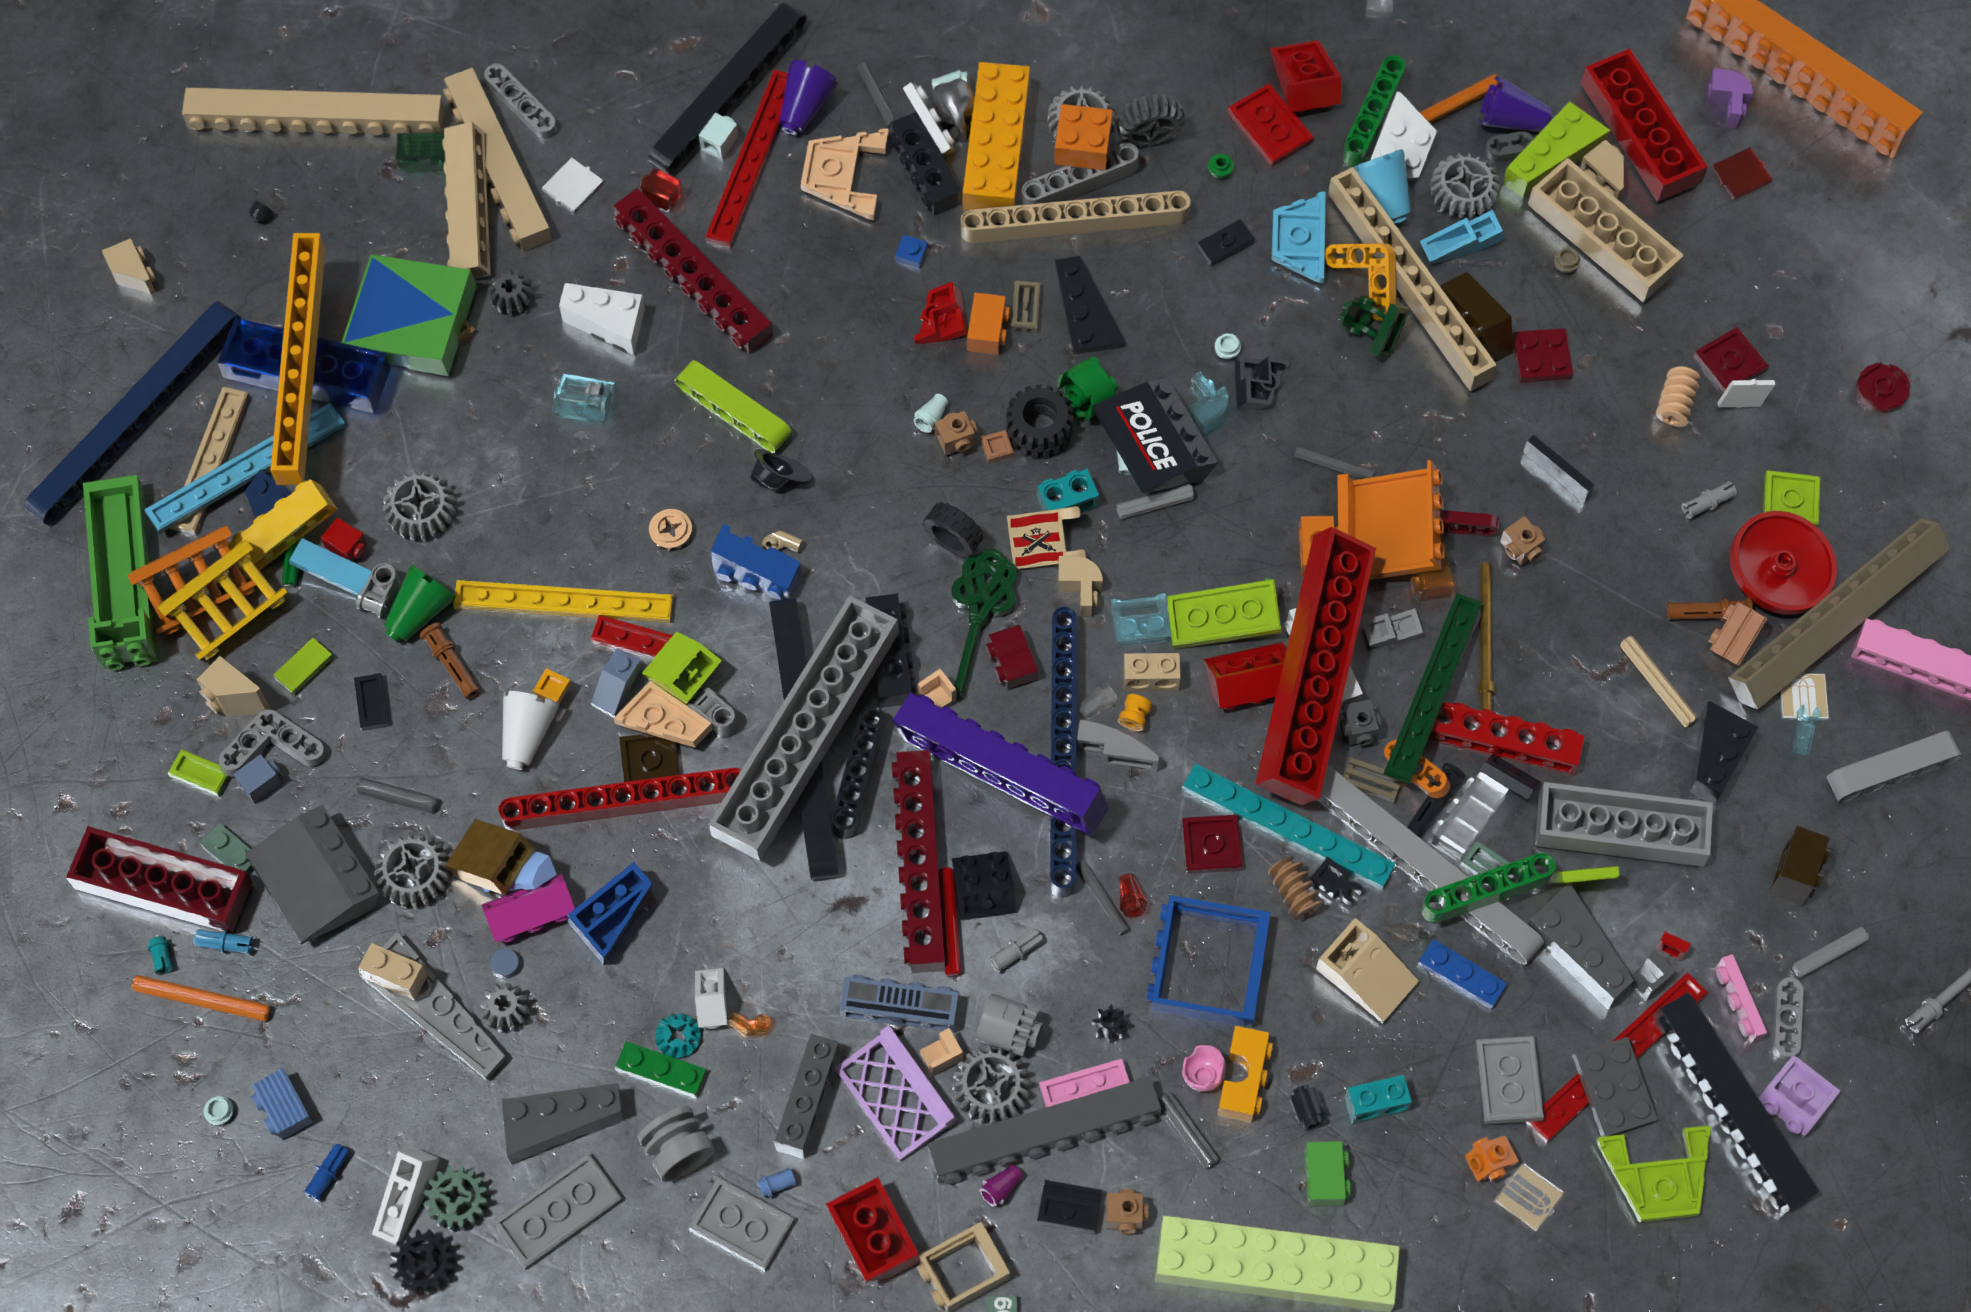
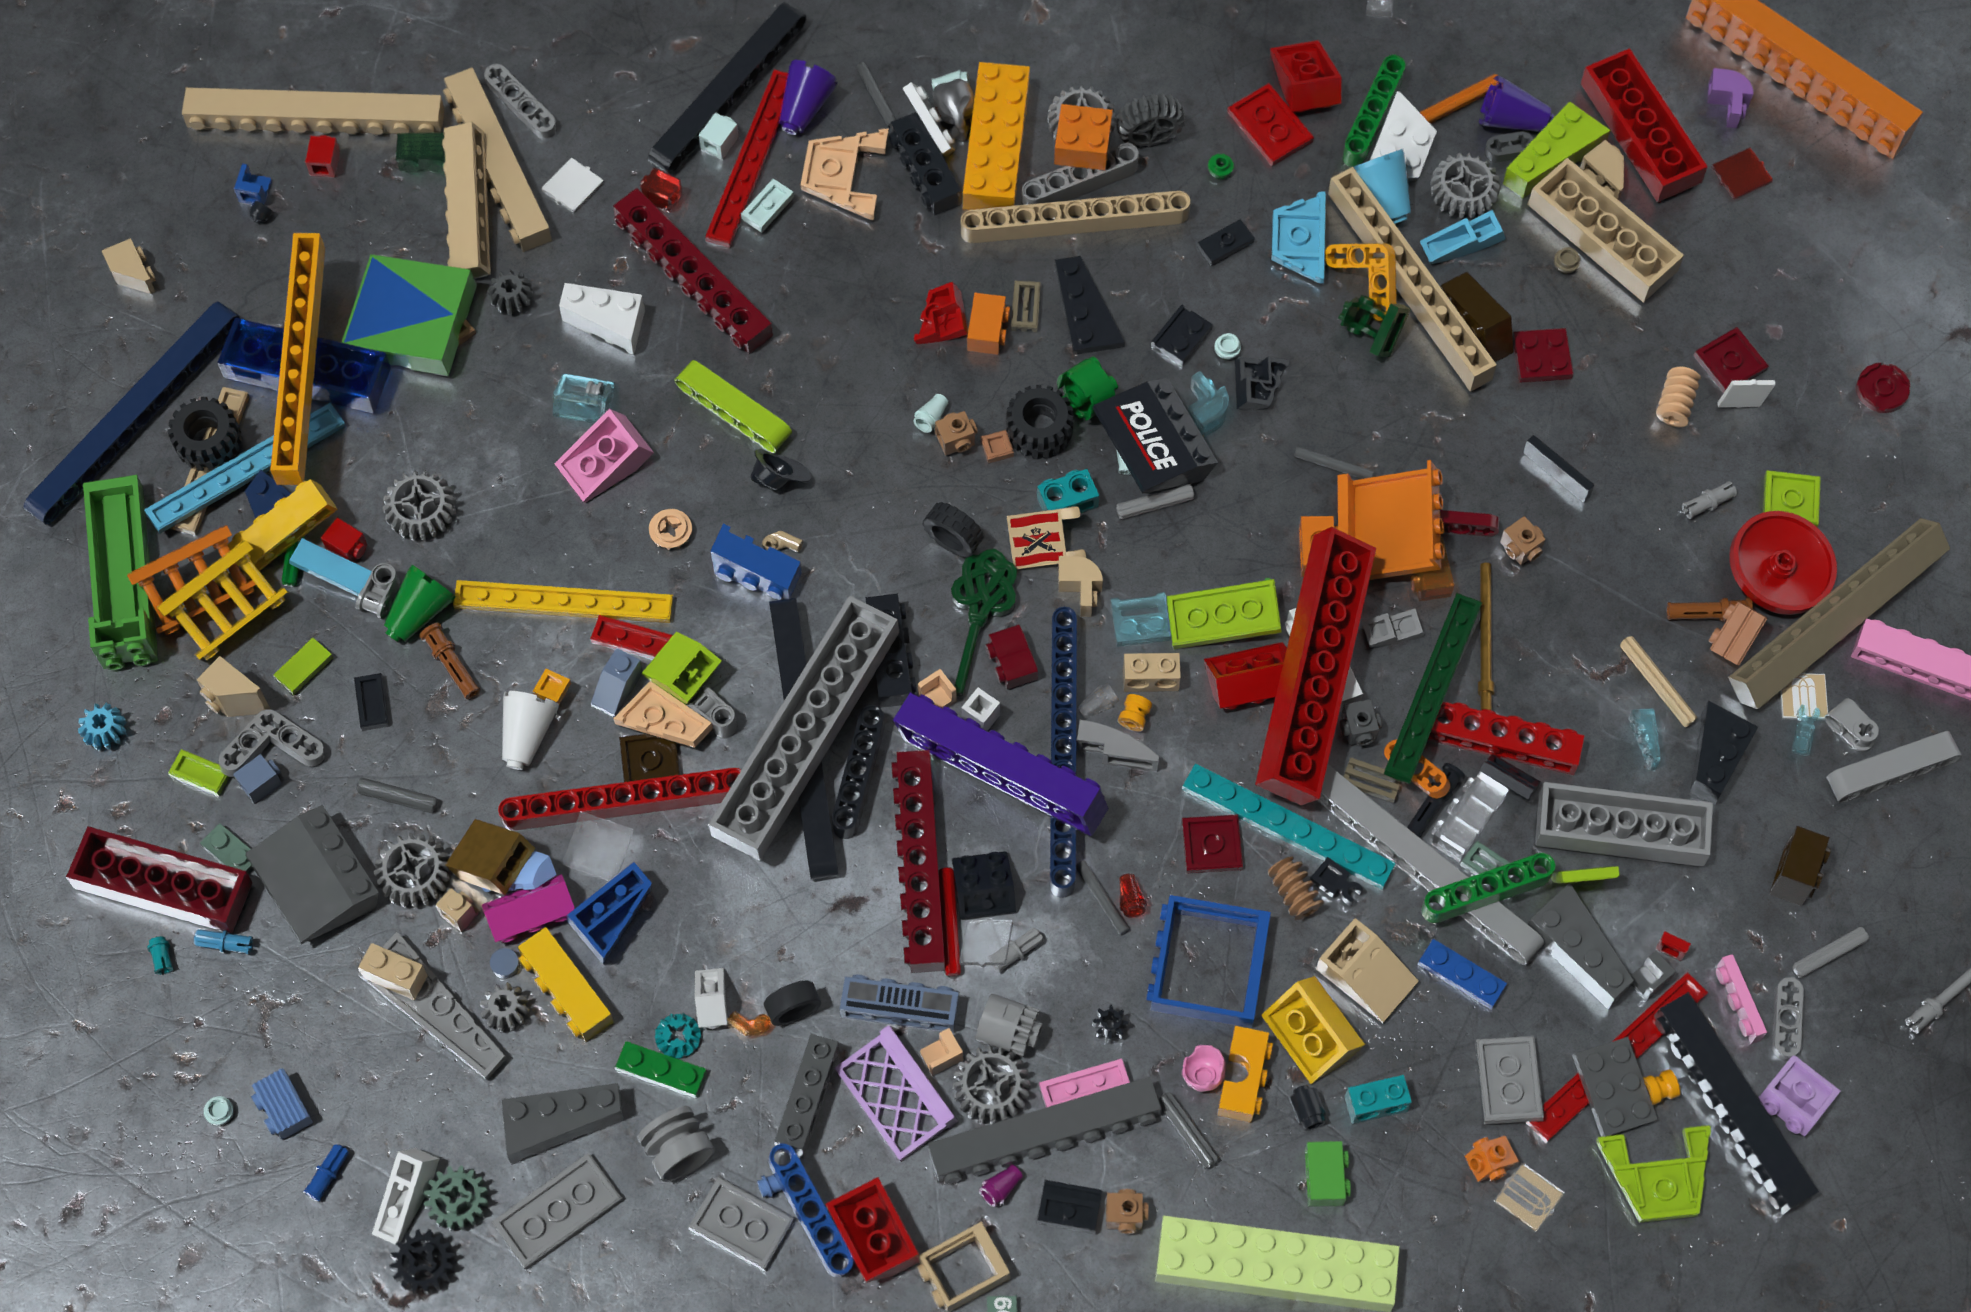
orange axle [132,975,270,1021] -> none
blue plate [895,235,928,268] -> none
none -> medium azure gear [78,702,127,751]
none -> black tyre [168,397,242,471]
none -> blue panel [234,164,272,205]
none -> red brick [305,135,340,178]
none -> tan brick [436,888,480,933]
none -> yellow brick [518,927,614,1042]
none -> bright pink slope [555,409,654,502]
none -> clear plate [562,811,635,881]
none -> light aqua plate [741,179,794,233]
none -> black tyre [763,980,821,1026]
none -> blue beam [768,1144,853,1277]
none -> clear piece [959,918,1013,968]
none -> white brick [961,688,1000,731]
none -> black plate [1151,304,1213,366]
none -> yellow slope [1261,976,1365,1084]
none -> clear light blue slope [1628,709,1661,771]
none -> light orange wheel [1643,1069,1680,1105]
none -> light grey piece [1825,698,1879,752]

